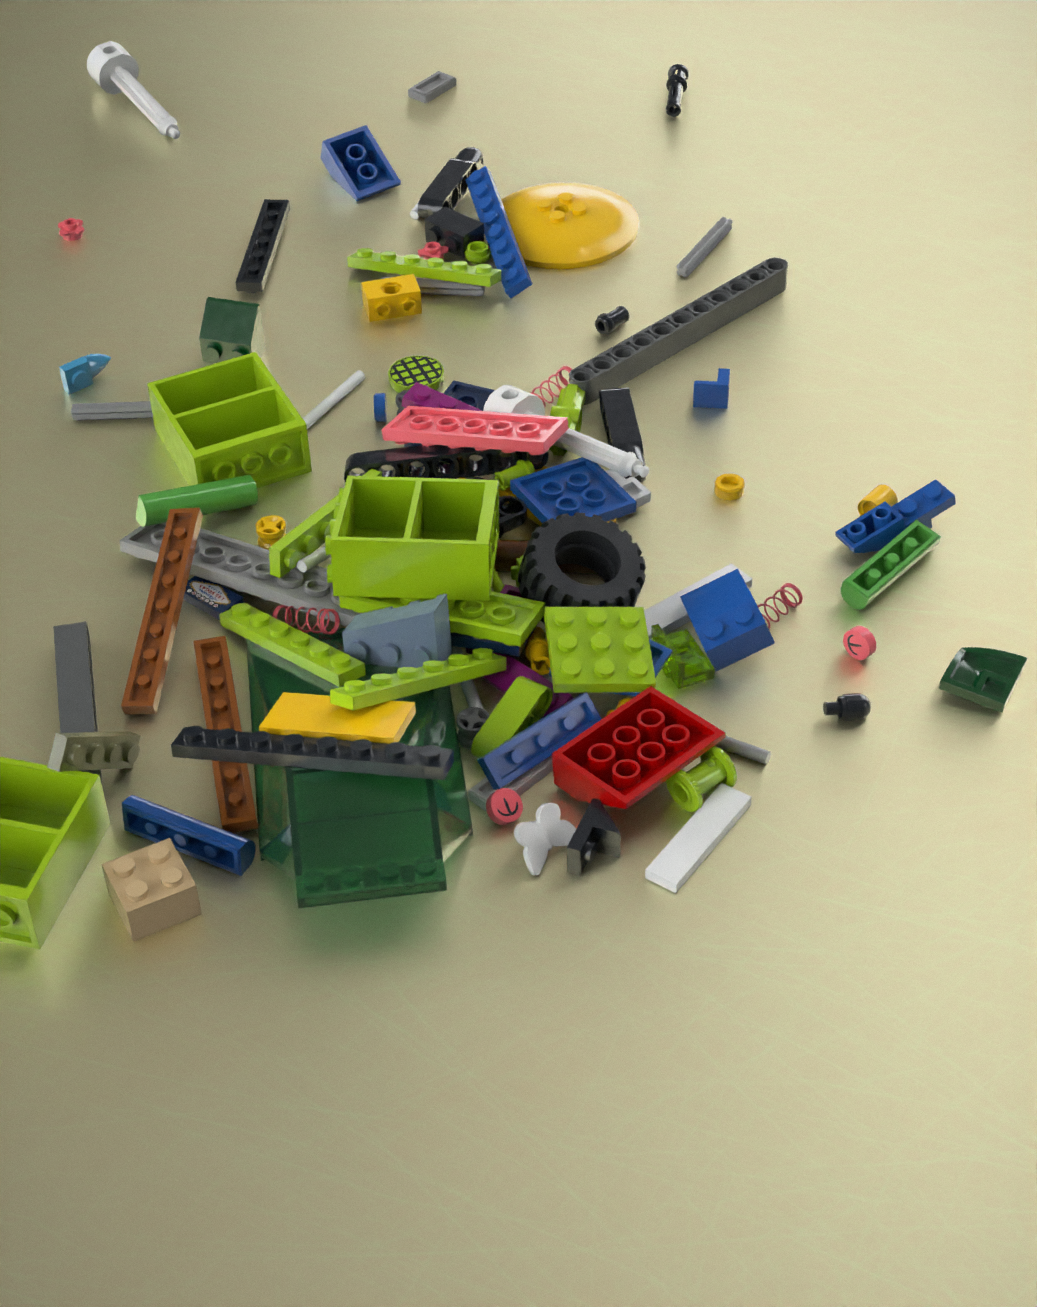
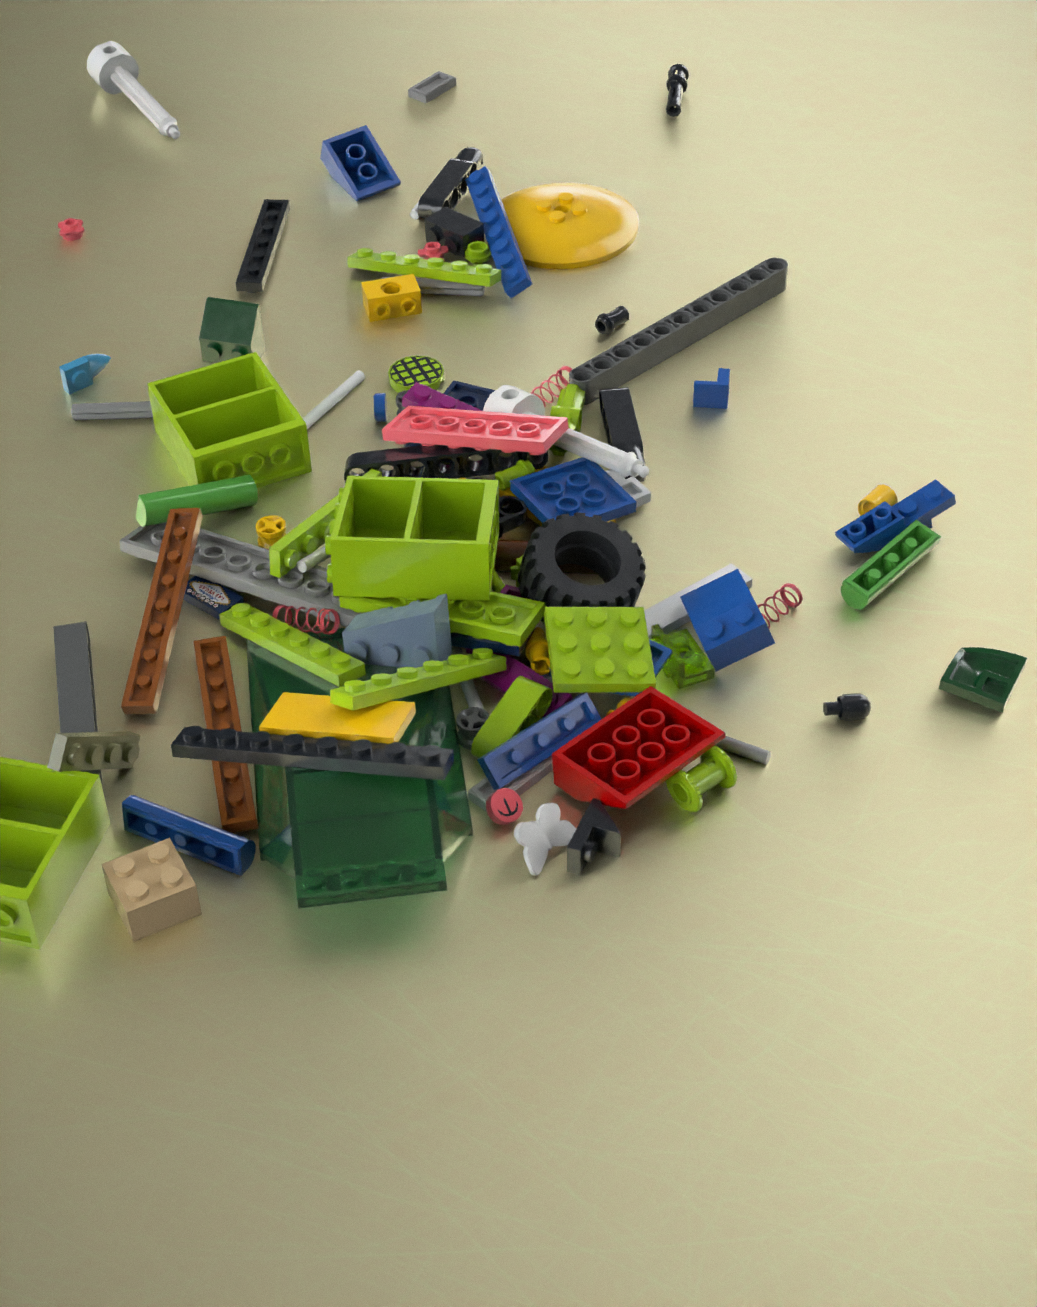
white tile [645,783,752,893] -> none
light grey axle [676,217,733,277] -> none
yellow tile [714,473,745,501] -> none
coral tile [843,626,876,660] -> none

